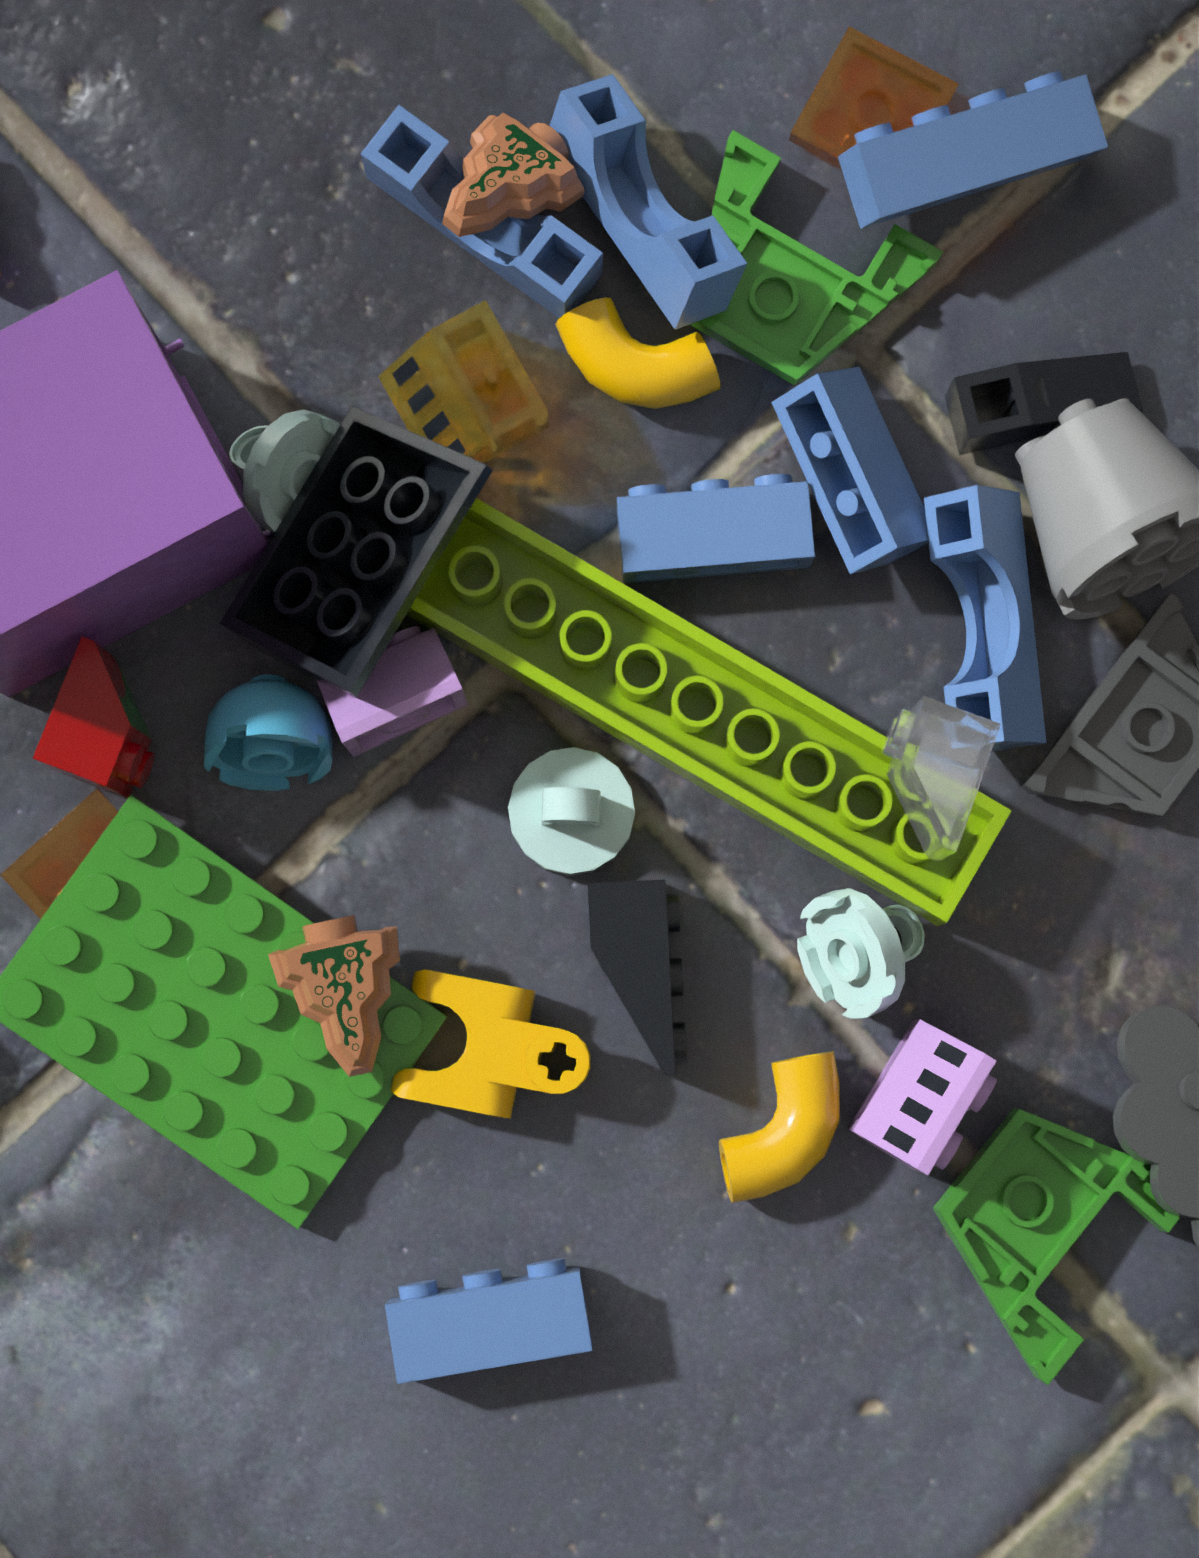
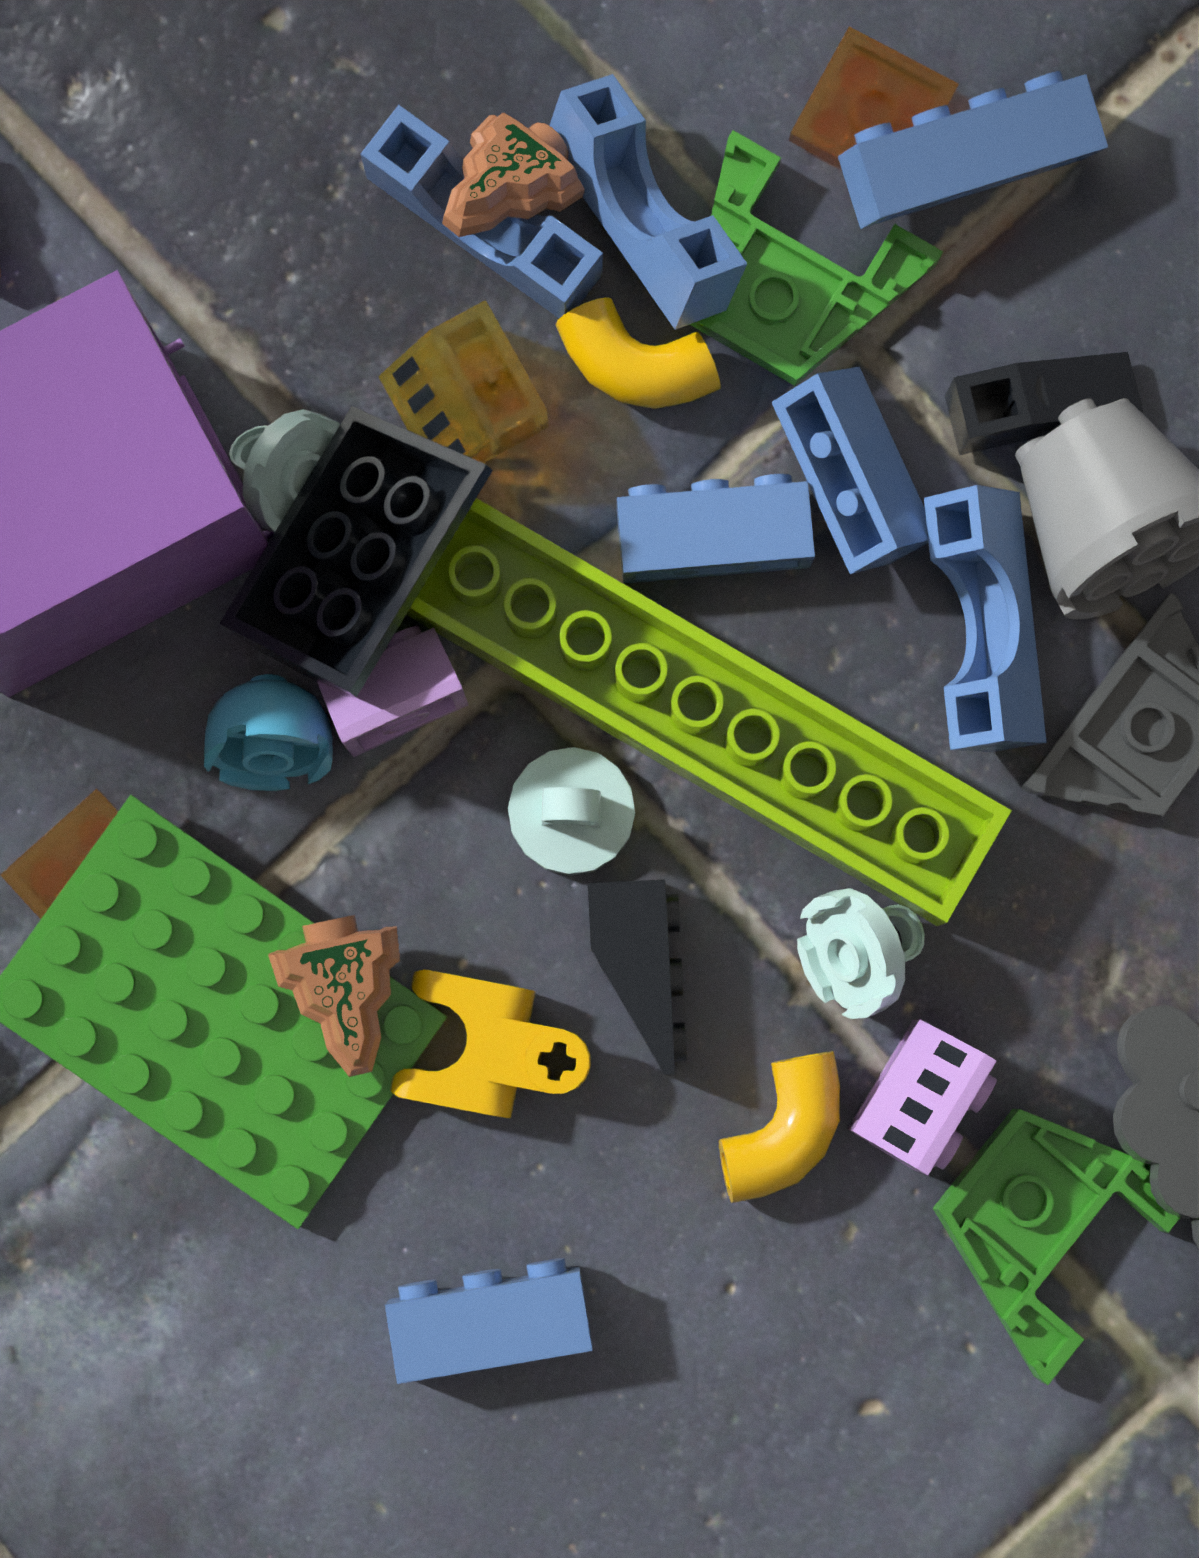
red slope [33,636,155,798] -> none
clear slope [882,696,1001,861] -> none

